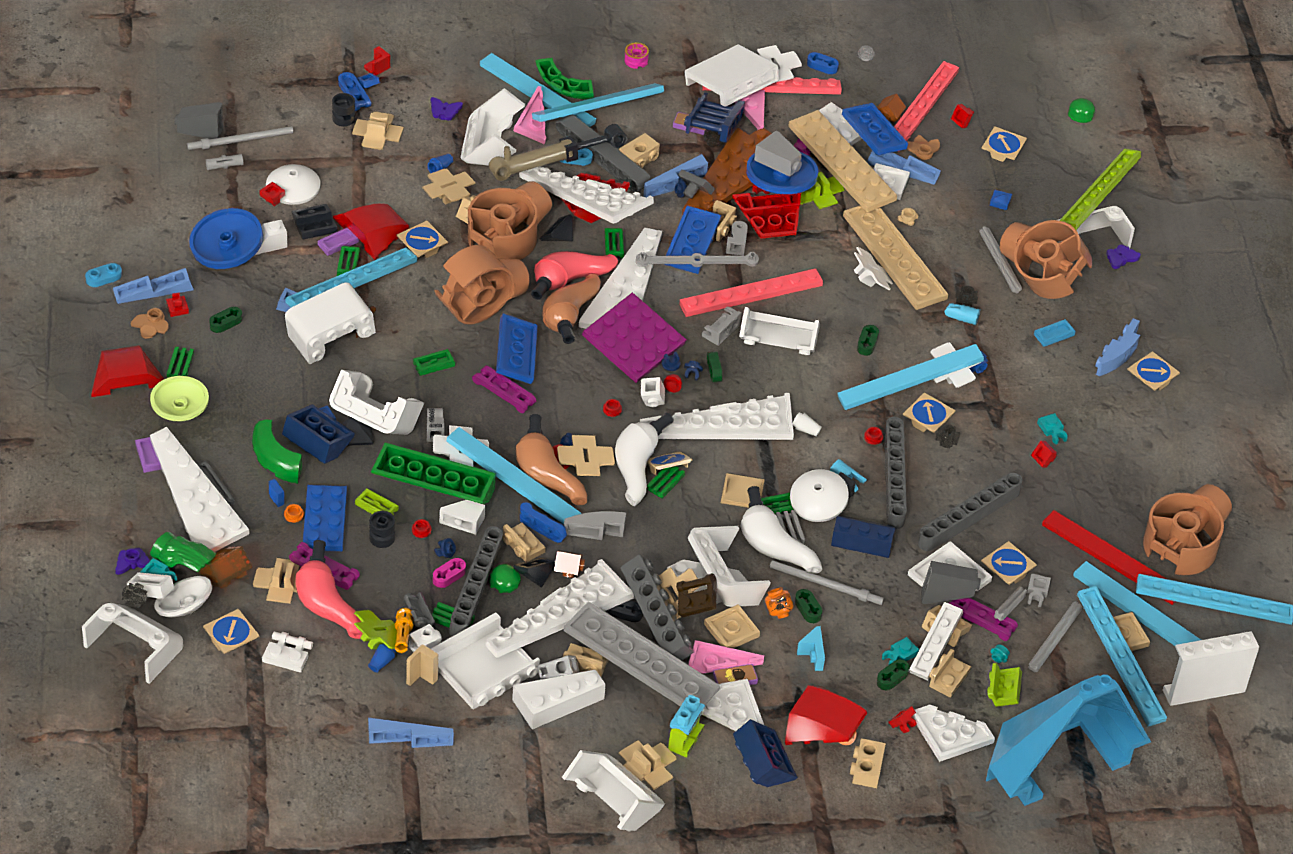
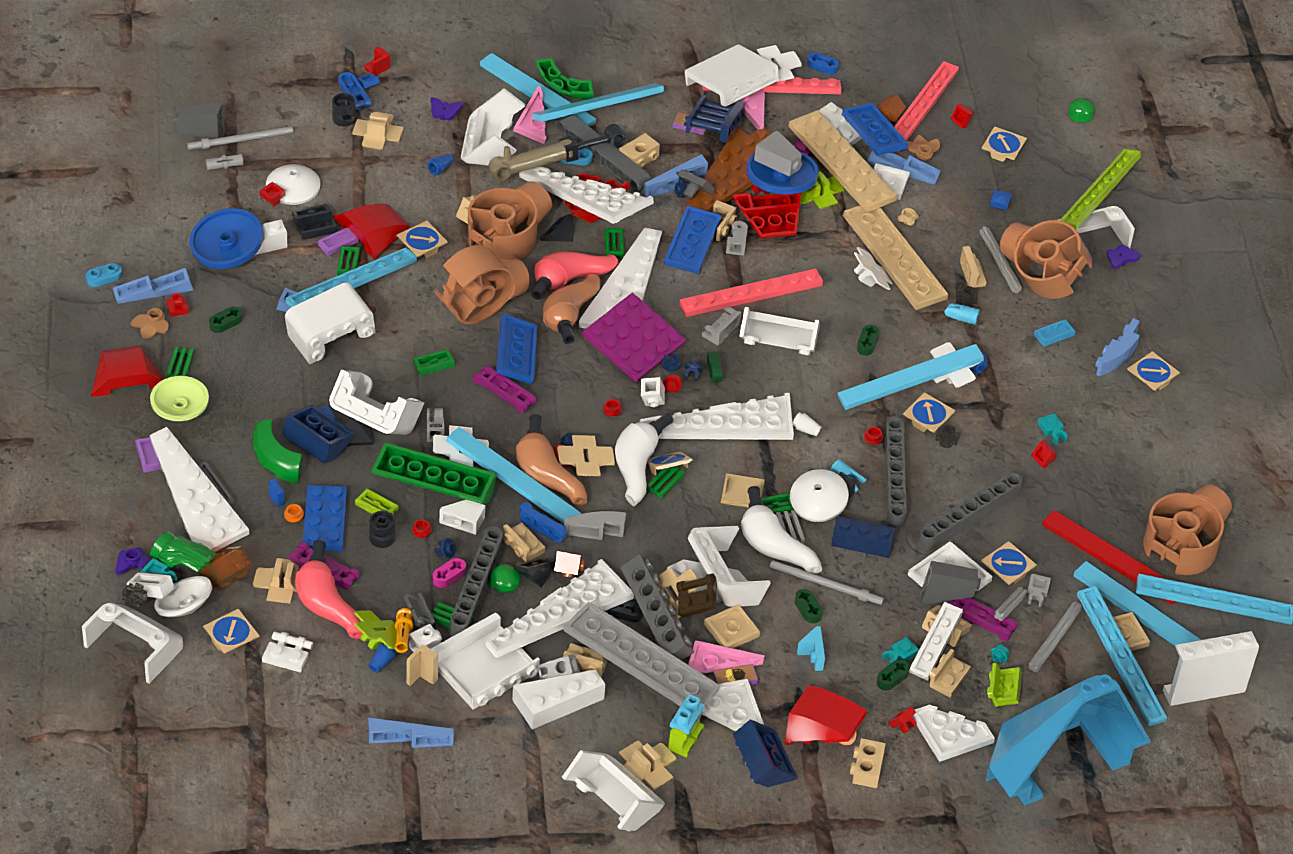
tan piece [422,169,476,205] -> none
dark pink wheel [624,42,649,69] -> none
light grey piece [635,252,759,267] -> none
orange head [765,587,794,619] -> none
clear plate [857,45,875,61] -> none
none -> tan bracket [960,246,986,288]

